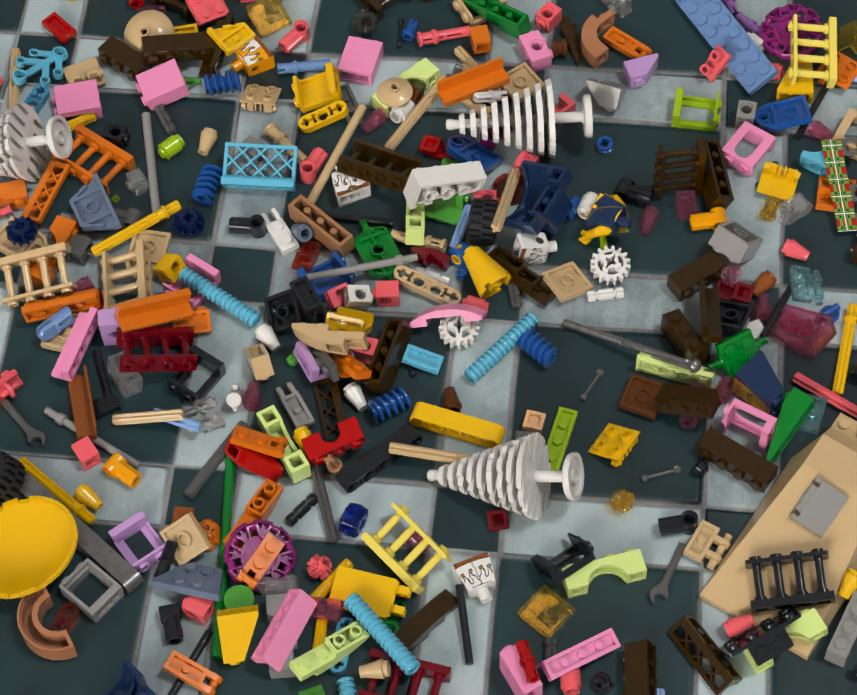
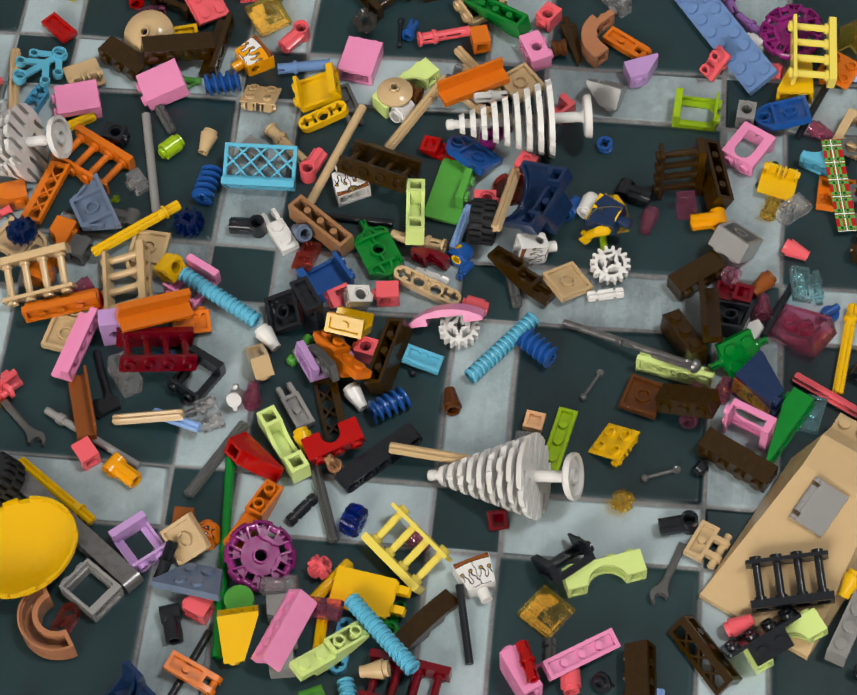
medium blue arm [36,306,75,341] -> none
yellow cone [74,484,104,512] -> none
yellow wing [206,22,256,56] -> none
orange plate [230,425,288,458] -> none
orange plate [236,532,285,590] -> none
tan slope [291,322,369,355] -> none
light grey bar [306,253,418,281] -> none
clear pink cone [360,108,387,134] -> none
white wedge [403,161,487,210] -> none
yellow beam [409,402,506,449] -> none
yellow cone [463,245,512,299] -> none

